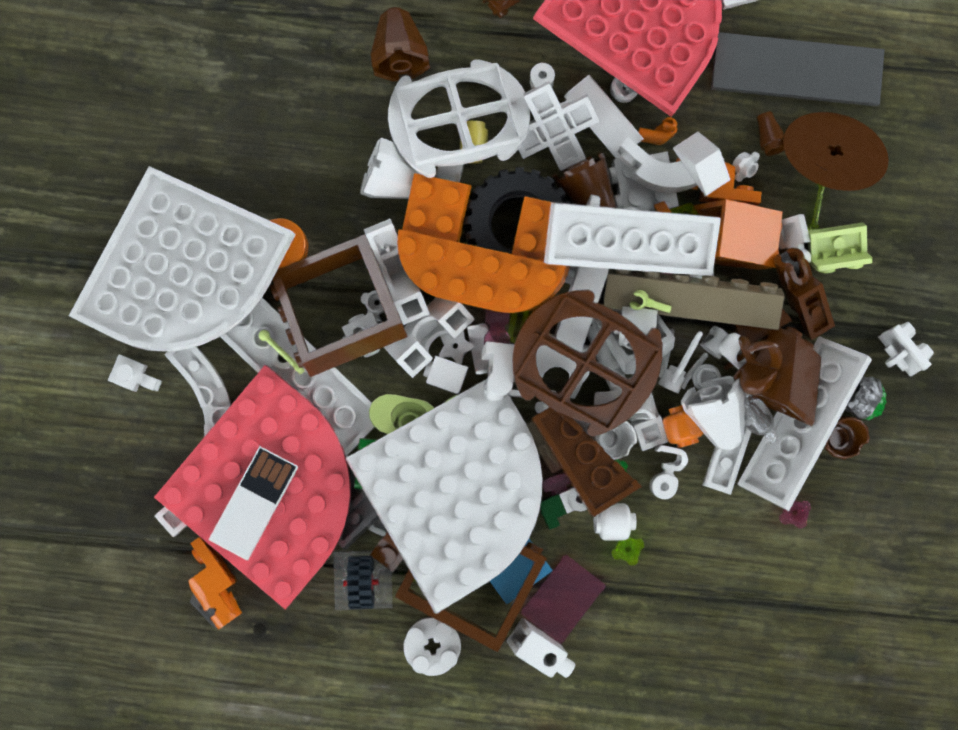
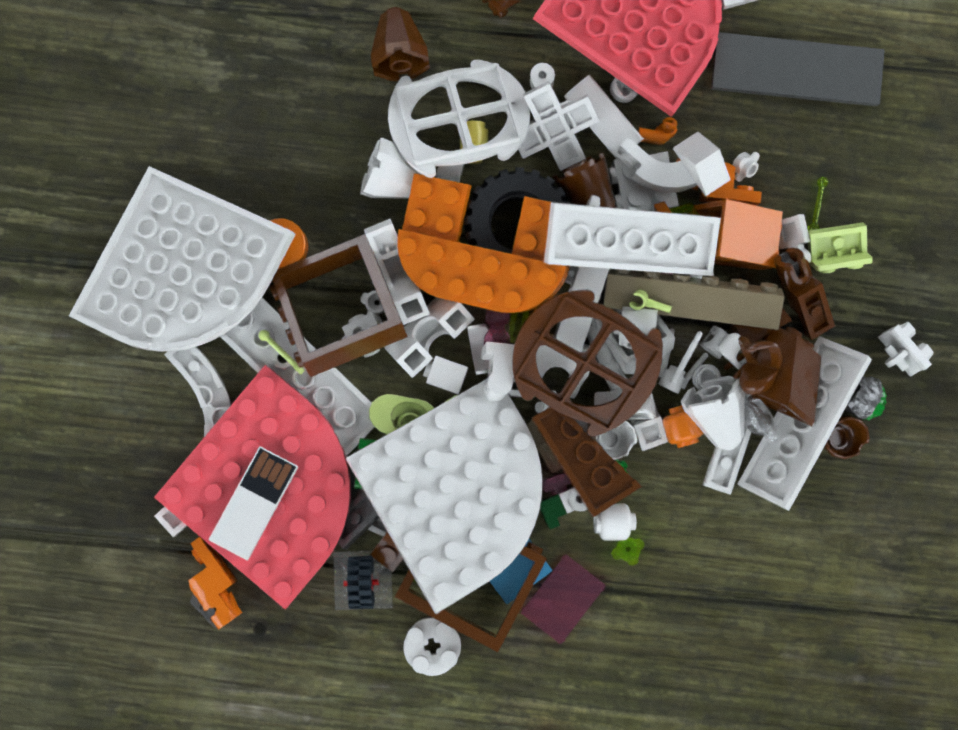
white plate [108,354,162,392] -> none
white plate [439,330,475,364] -> none
white torso [507,618,575,678] -> none
white leg [650,445,688,499] -> none
reddish brown cone [756,111,785,156] -> none
clear pink plate [779,501,811,529] -> none
reddish brown piece [783,112,889,191] -> none

